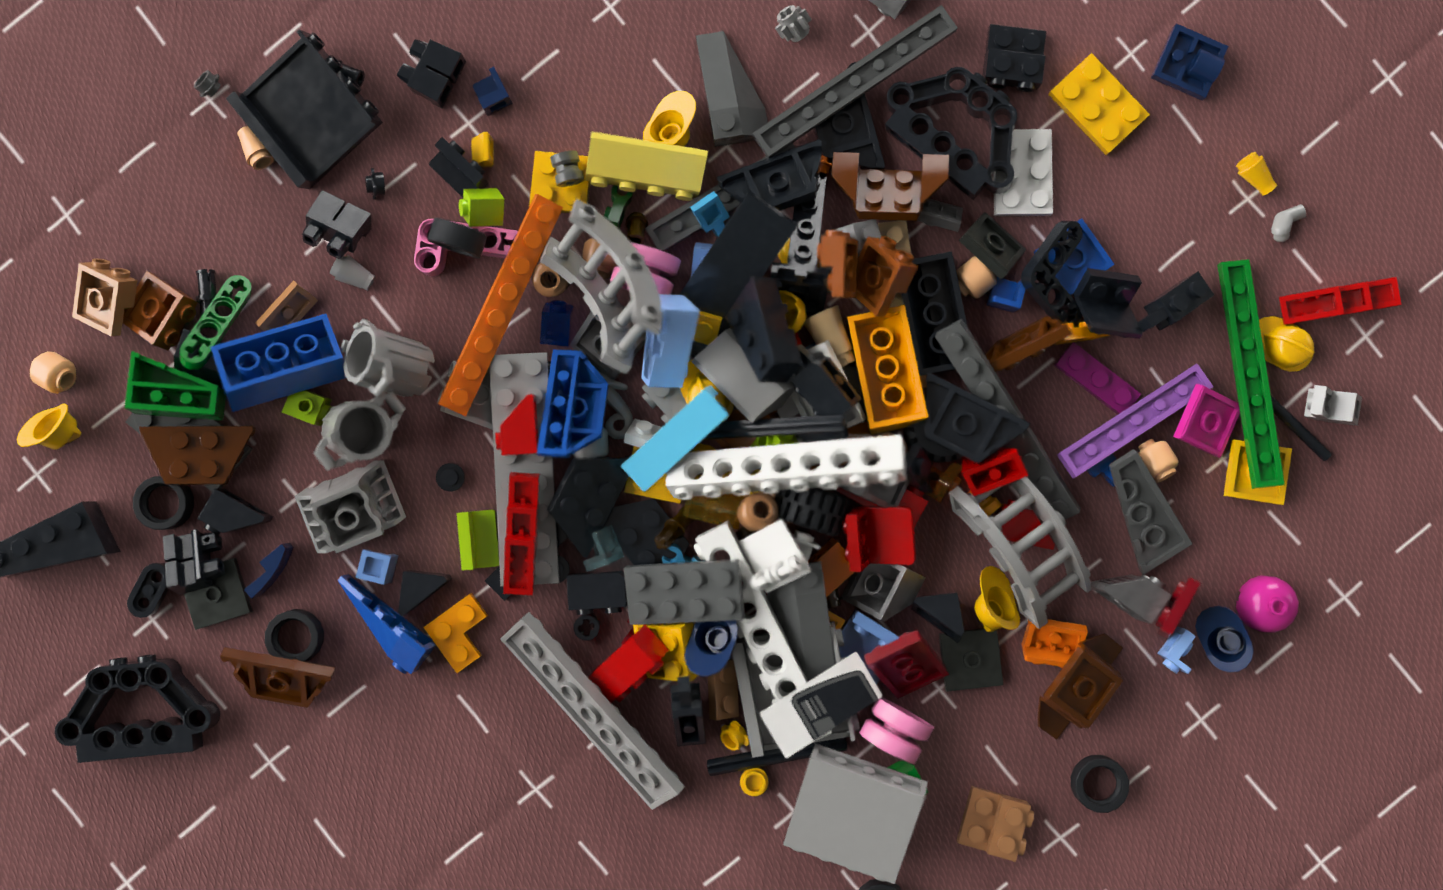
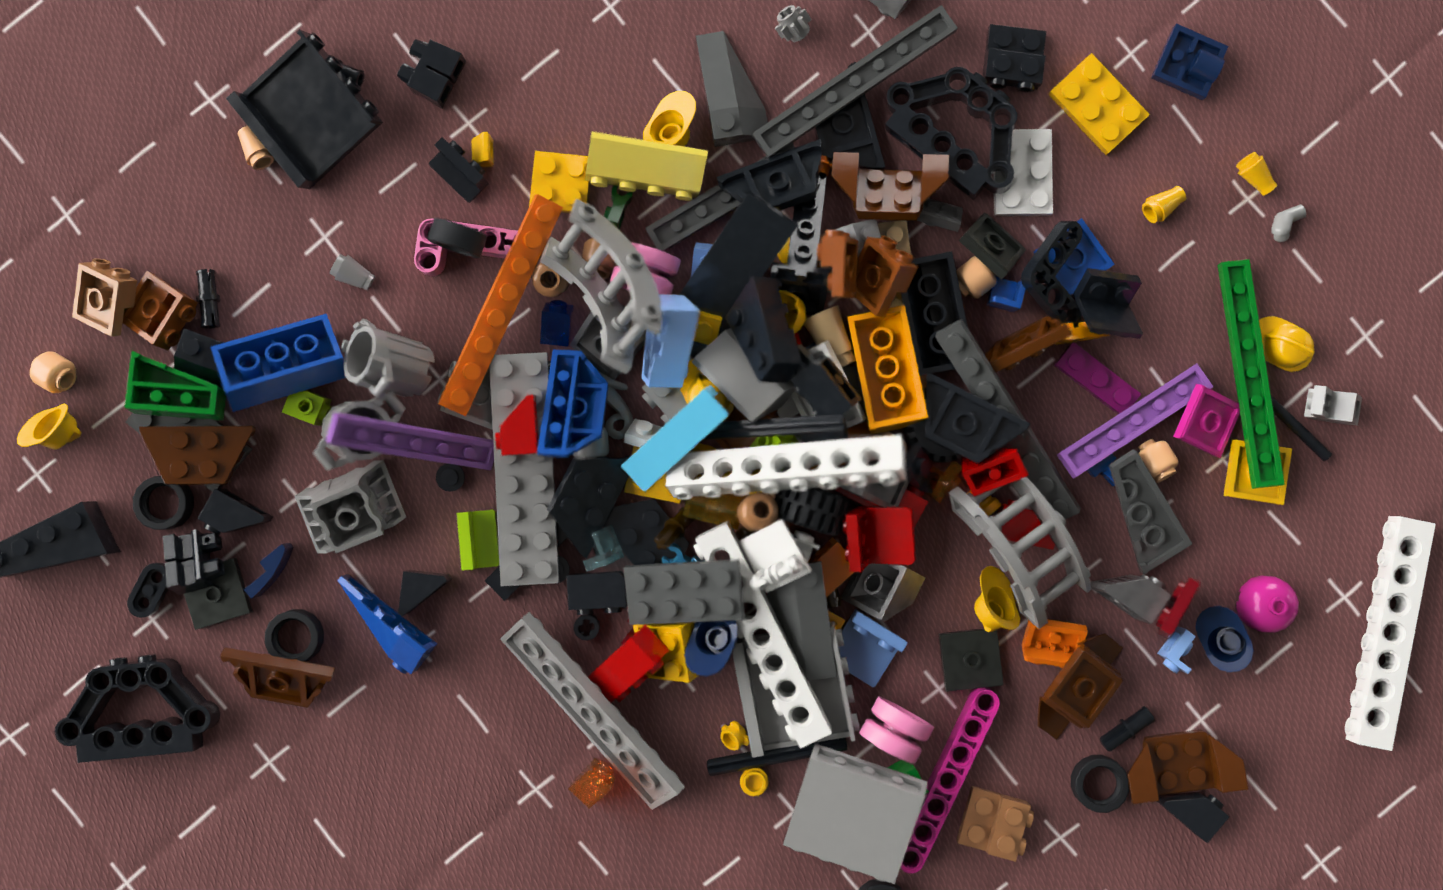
green beam [180,275,252,370] -> none
dark grey plate [194,70,221,97] -> none
medium nougat plate [255,280,318,331] -> none
hips [302,190,371,259] -> none
medium blue panel [356,549,398,585] -> none
black plate [365,168,385,200] -> none
light orange plate [424,593,488,673] -> none
lime brick [459,188,505,227] -> none
dark blue panel [473,67,513,116] -> none
red slope [503,472,540,595] -> none
dark grey wheel [550,150,584,187] -> none
dark brown pin [625,212,648,245] -> none
black hinge [670,676,706,747] -> none
dark azure plate [690,191,730,237] -> none
medium nougat plate [708,658,739,720] -> none
sticker [760,652,882,758] -> none
dark red plate [864,630,949,699] -> none
black slope [911,593,964,643] -> none
black hinge [1137,271,1214,332] -> none
red slope [1279,277,1402,325] -> none
none -> medium lavender plate [326,412,494,470]
none -> clear orange slope [568,758,615,809]
none -> dark pink beam [900,687,1000,874]
none -> black axle [1100,706,1155,752]
none -> reddish brown piece [1128,729,1248,804]
none -> yellow cone [1142,186,1186,223]
none -> black slope [1157,792,1229,843]
none -> white brick [1345,516,1436,751]

